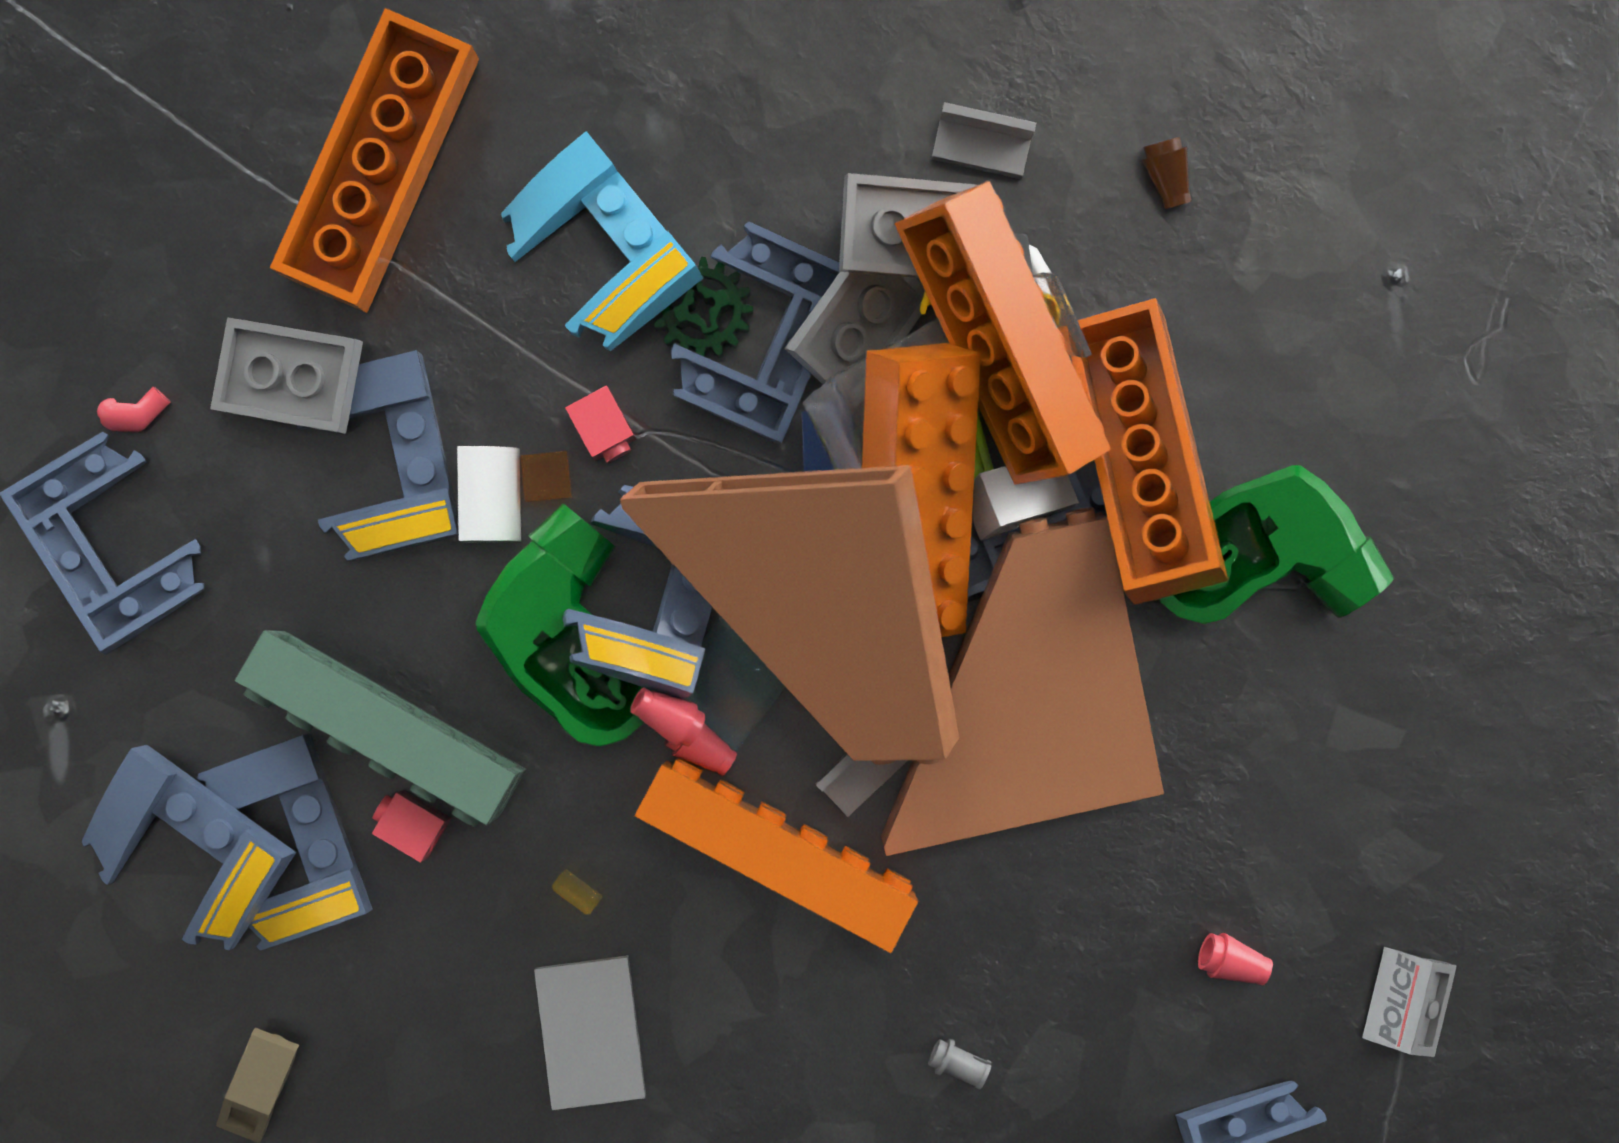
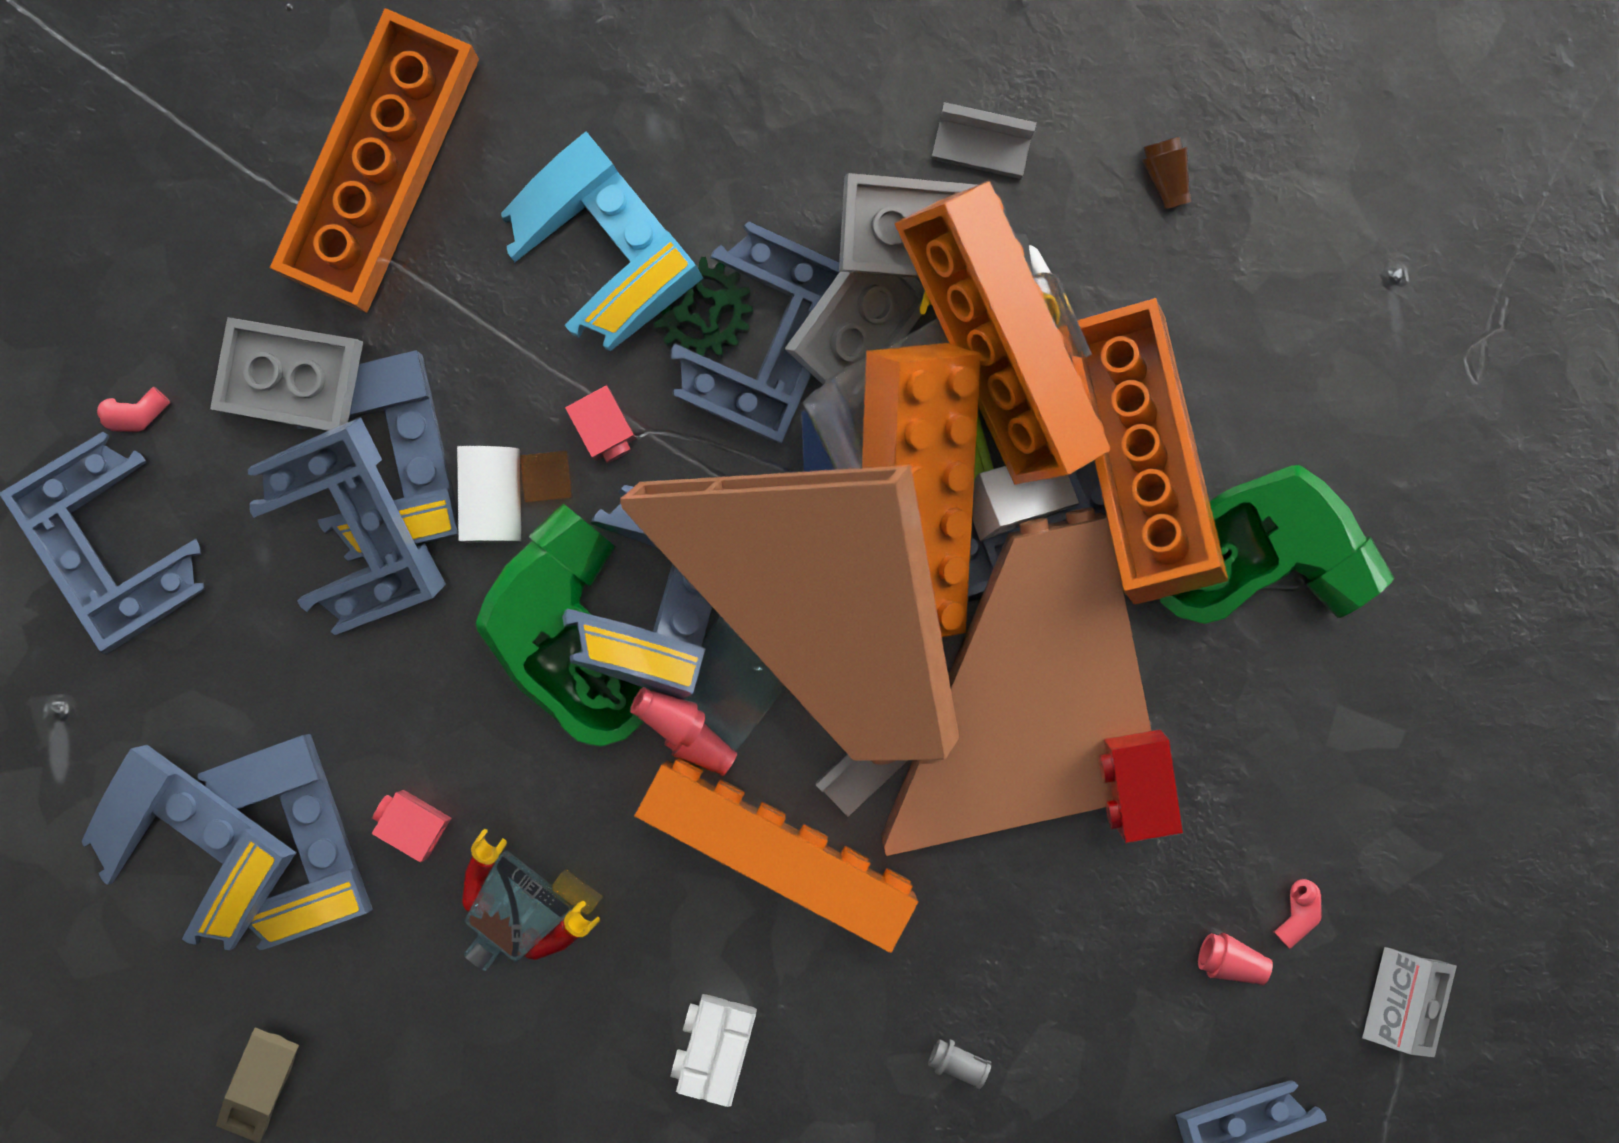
sand green brick [235,630,527,827] -> none
light grey tile [534,955,646,1110] -> none
none -> sand blue wedge [248,417,446,635]
none -> torso [462,829,600,971]
none -> white brick [670,994,757,1107]
none -> red brick [1099,730,1183,843]
none -> coral arm [1274,879,1322,949]

